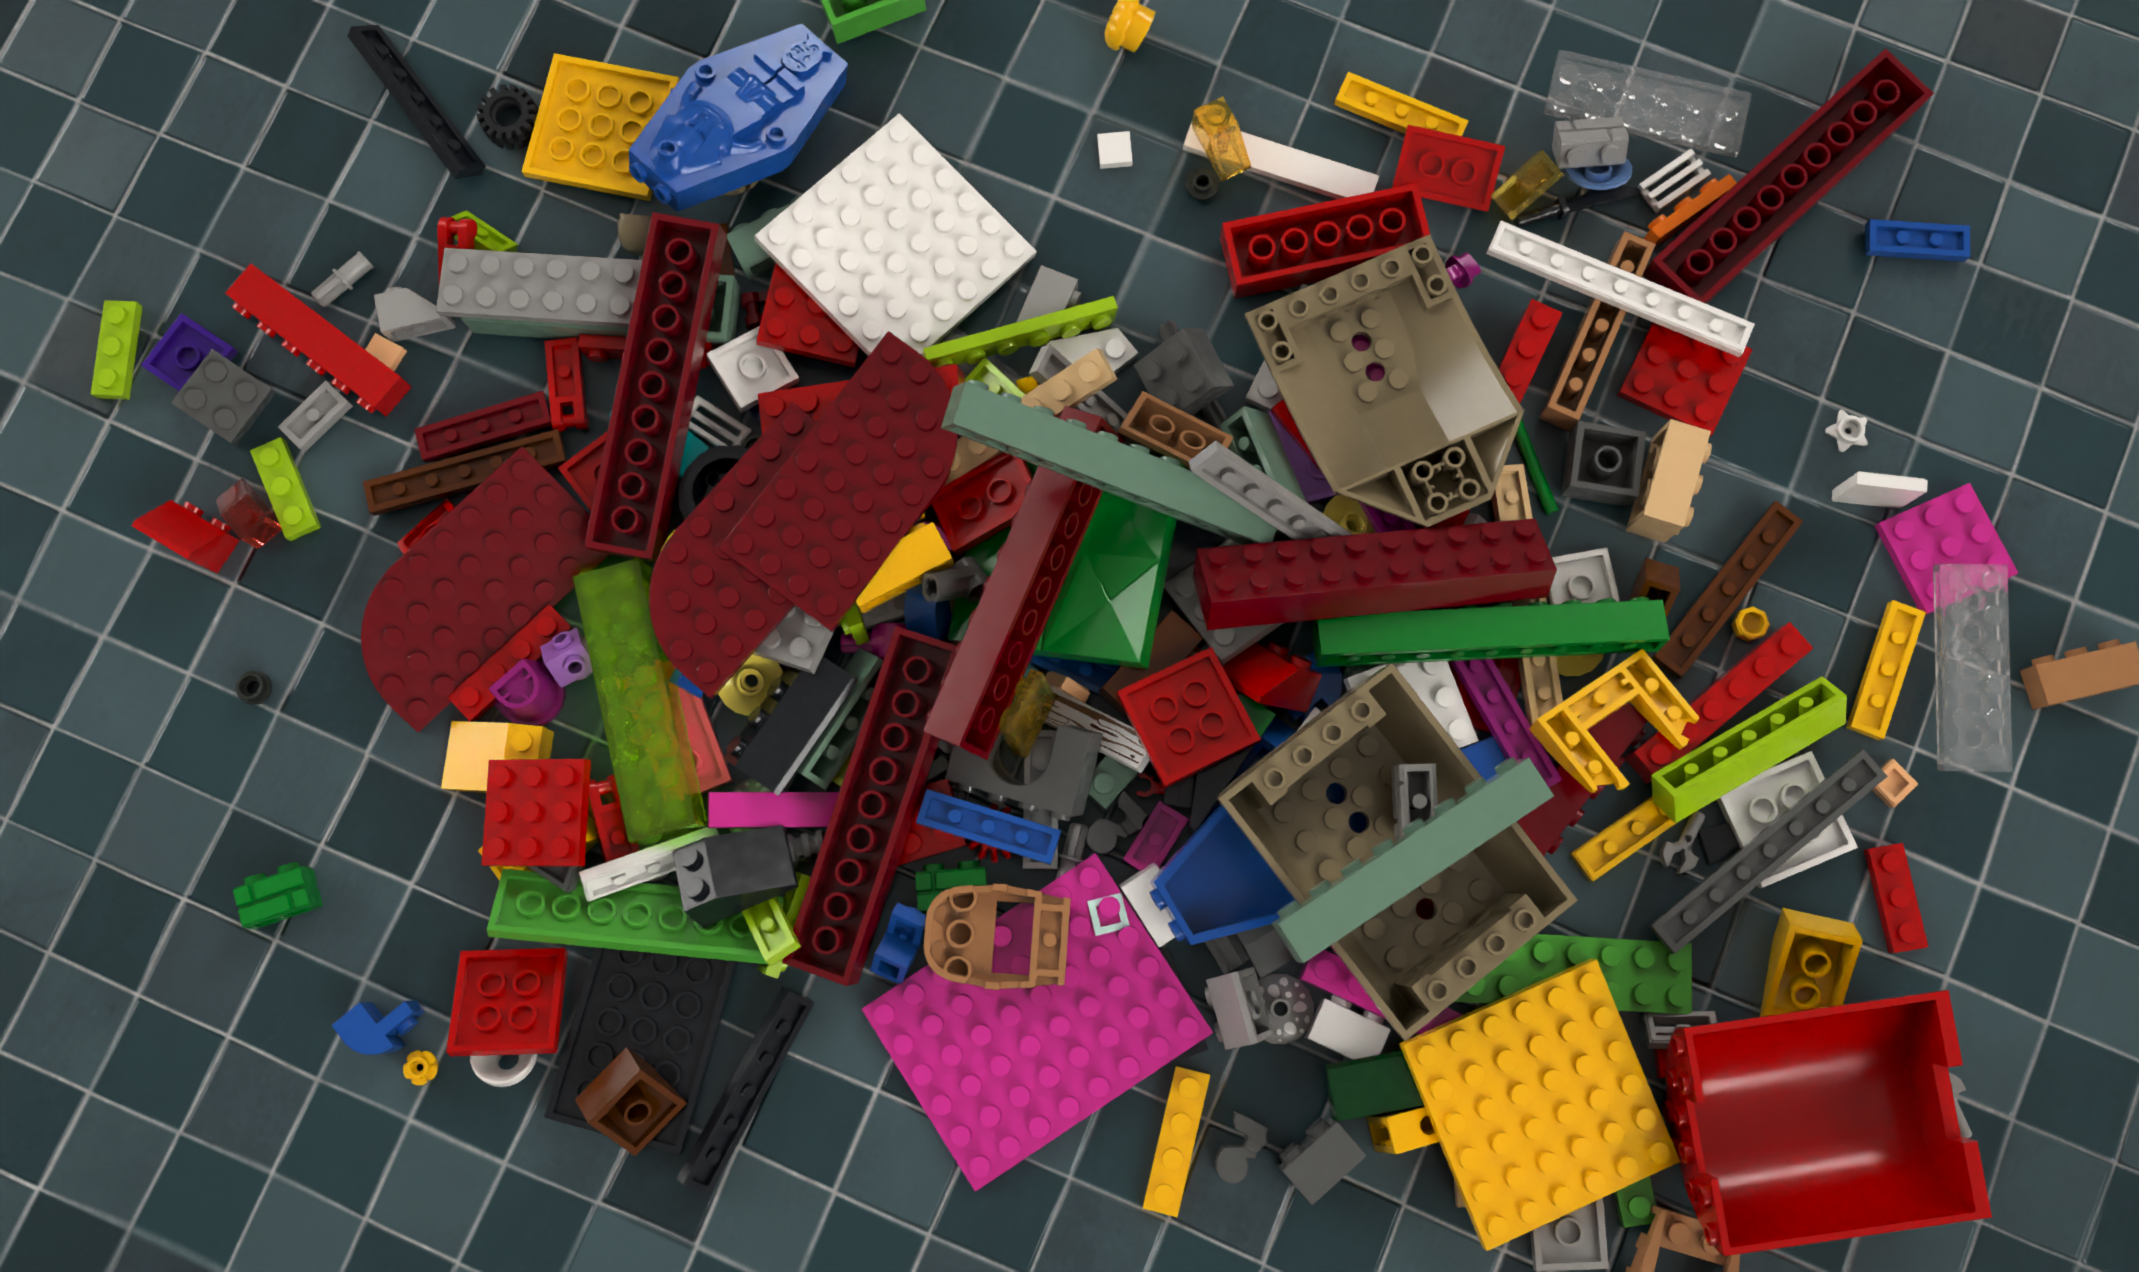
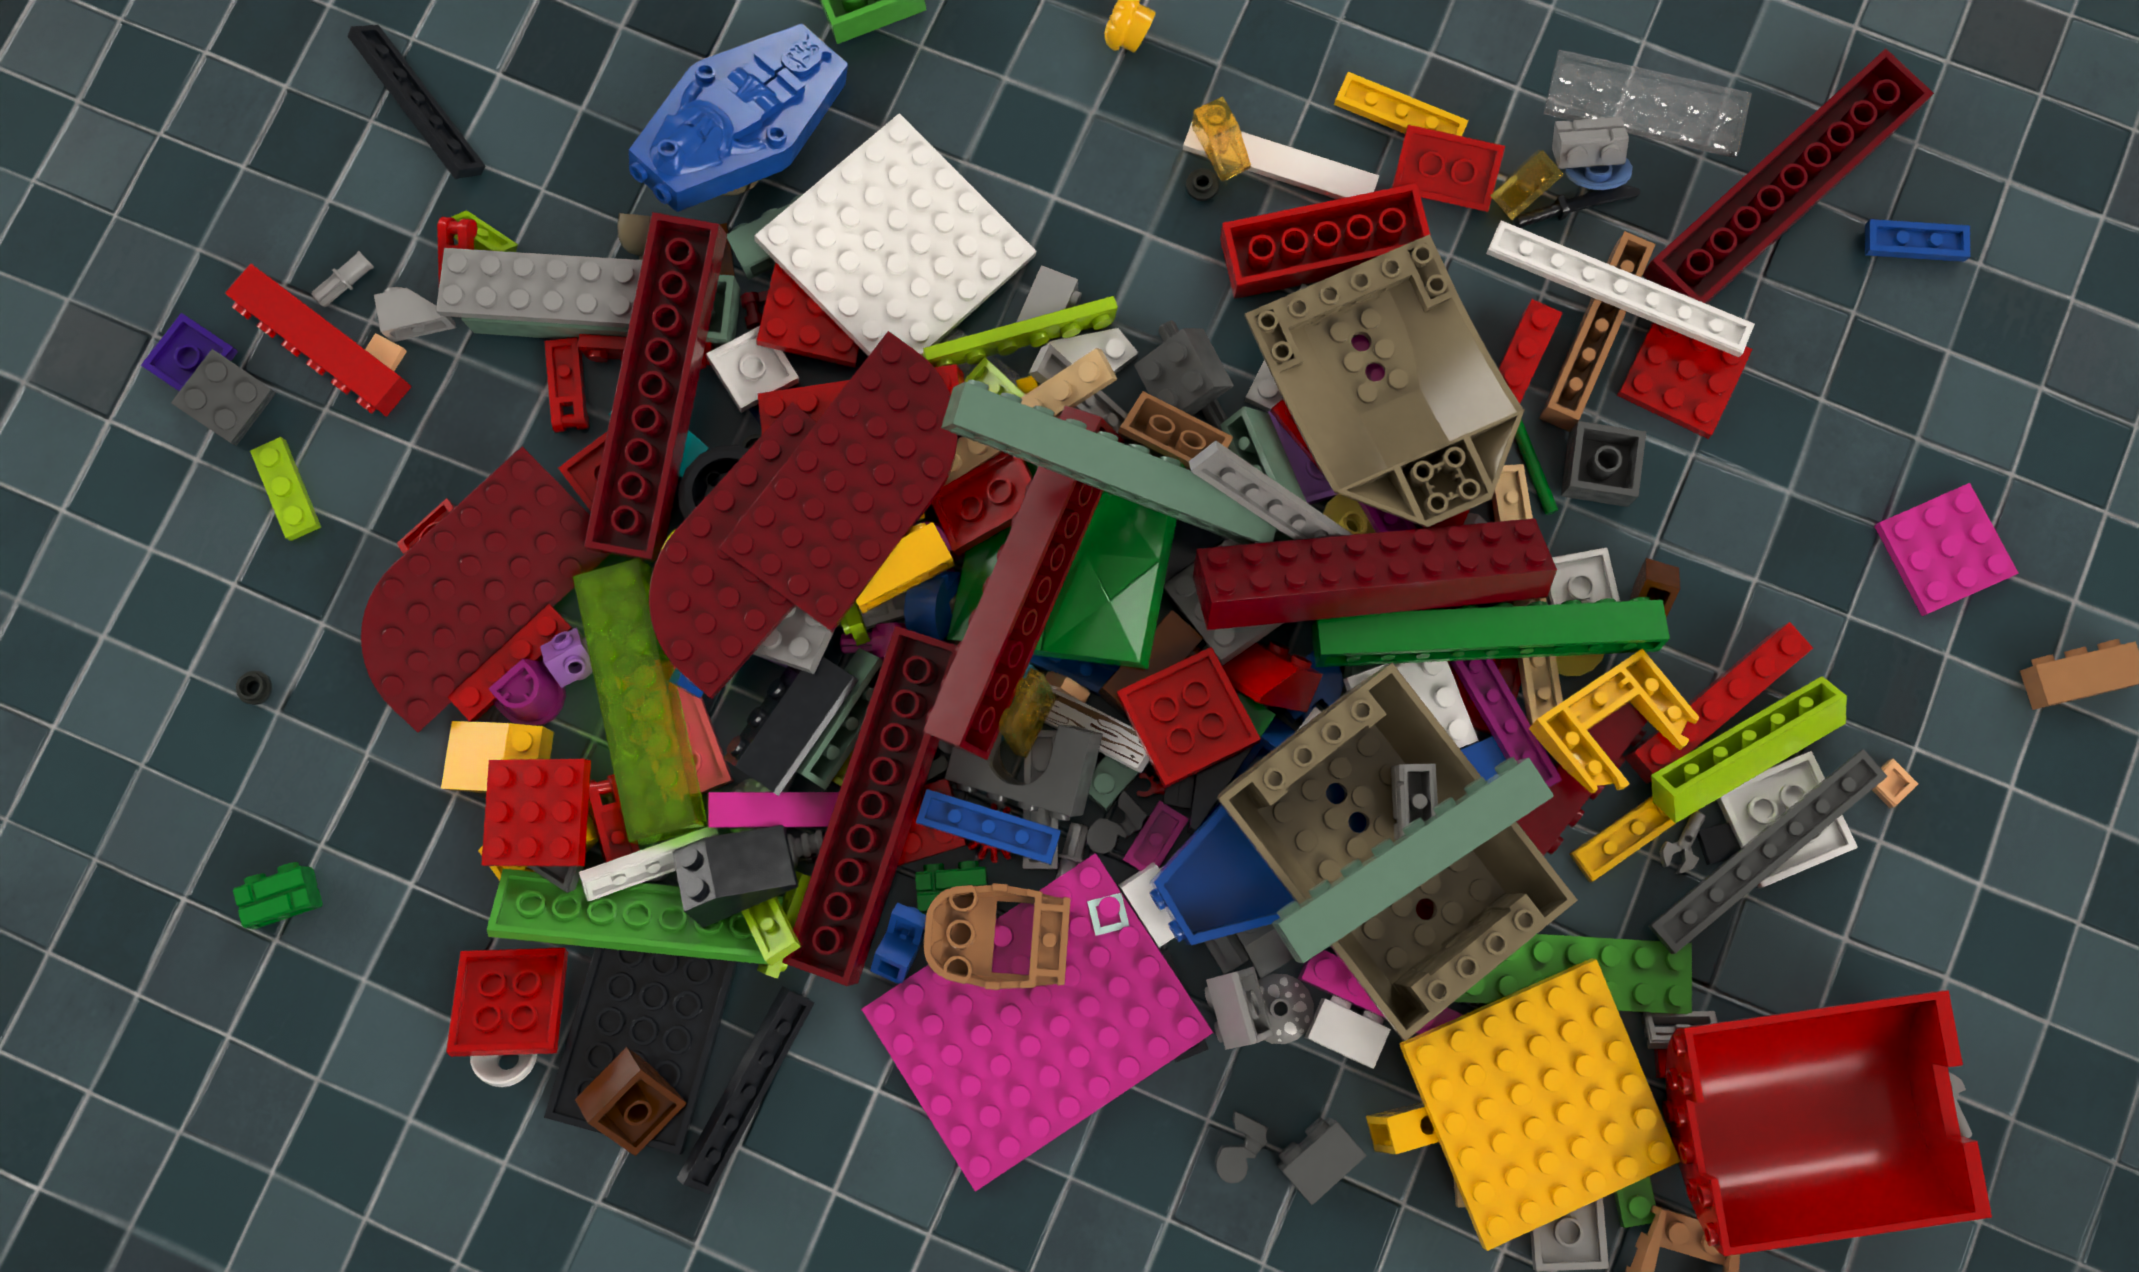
lime plate [91,300,143,400] -> none
red slope [131,500,240,574] -> none
clear red slope [216,478,282,549] -> none
light grey plate [278,381,353,452] -> none
blue brick [331,1001,425,1055] -> none
reddish brown plate [363,429,568,516] -> none
yellow plate [403,1050,438,1086] -> none
dark red plate [414,391,552,463] -> none
black tyre [477,84,539,150] -> none
yellow plate [521,53,680,201] -> none
white tile [688,395,753,447] -> none
light yellow dish [718,654,783,716] -> none
dark grey piece [921,556,988,603] -> none
white tile [1097,131,1133,169] -> none
yellow plate [1142,1066,1210,1218] -> none
dark green slope [1325,1050,1424,1122] -> none
magenta piece [1445,252,1481,288] -> none
tan brick [1625,419,1712,543] -> none
white tile [1637,149,1711,213] -> none
orange plate [1644,174,1737,248] -> none
reddish brown plate [1651,501,1803,679] -> none
yellow tile [1731,606,1770,642] -> none
yellow slope [1760,908,1863,1016] -> none
white plate [1825,410,1868,452] -> none
white tile [1832,471,1928,509] -> none
yellow plate [1846,600,1926,741] -> none
red plate [1864,843,1929,953] -> none
clear plate [1933,564,2013,772] -> none

